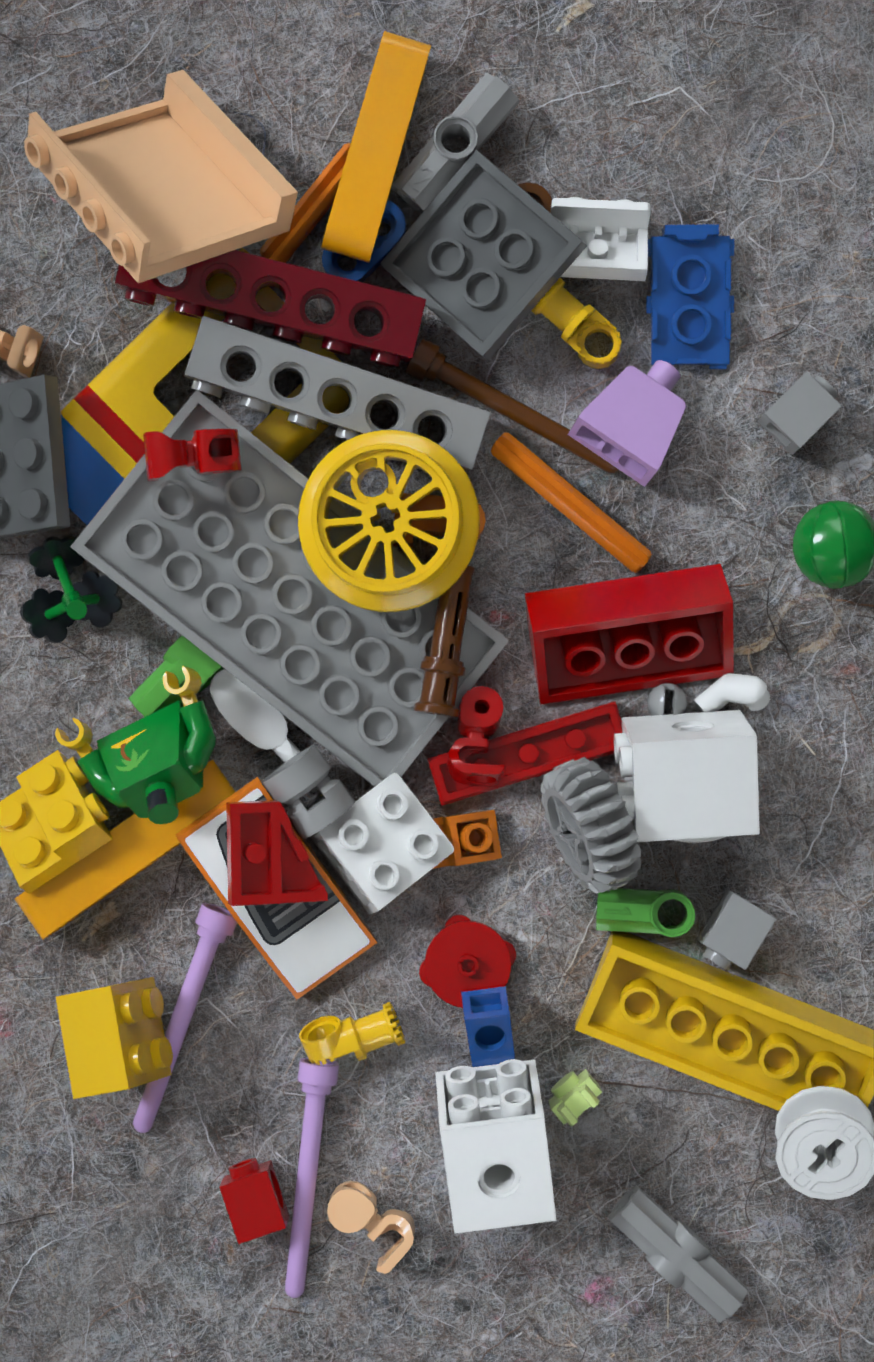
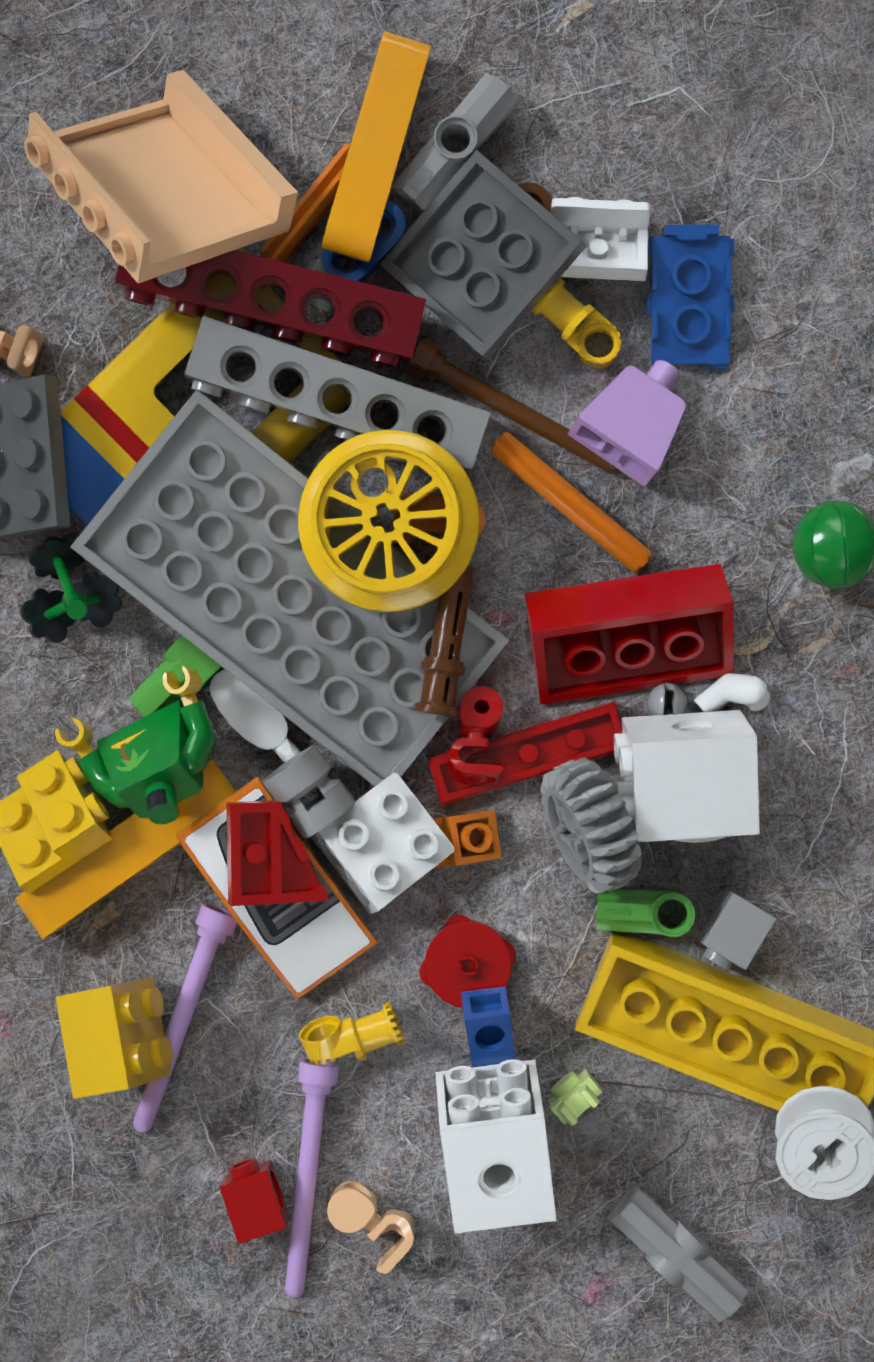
red leg [143,429,242,481] -> none
light grey brick [757,371,842,455] -> none

